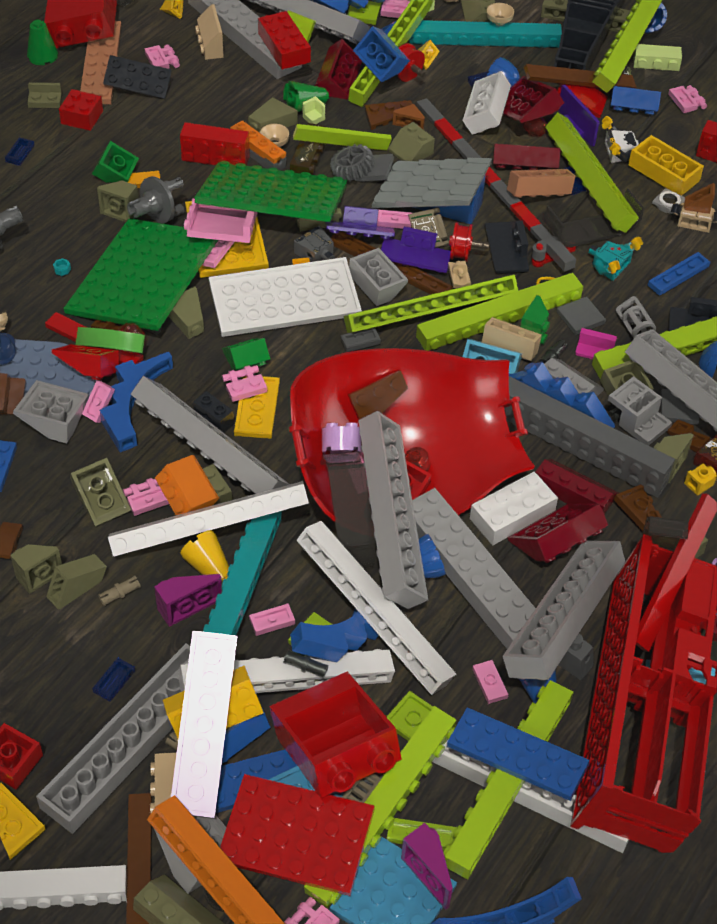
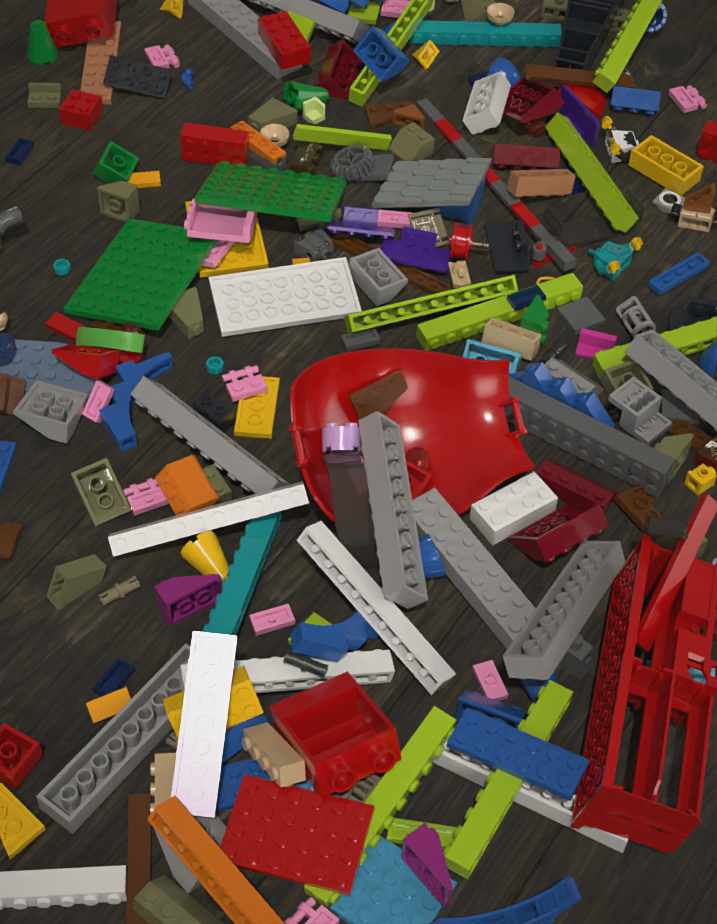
olive slope [10,544,62,594] -> none
dark grey piece [127,176,185,224] -> none
tan slope [195,4,223,60] -> none
green slope [222,338,270,370] -> none
lime plate [387,691,433,741] -> none
red wheel [397,43,426,82] -> none
yellowish green brick [633,44,682,71] -> none
none -> light orange tile [85,687,131,723]
none -> blue arm [181,68,195,89]
none -> teal tile [206,356,224,375]
none -> tan brick [242,722,306,787]
none -> blue slope [456,690,527,729]
none -> tile [506,285,546,311]

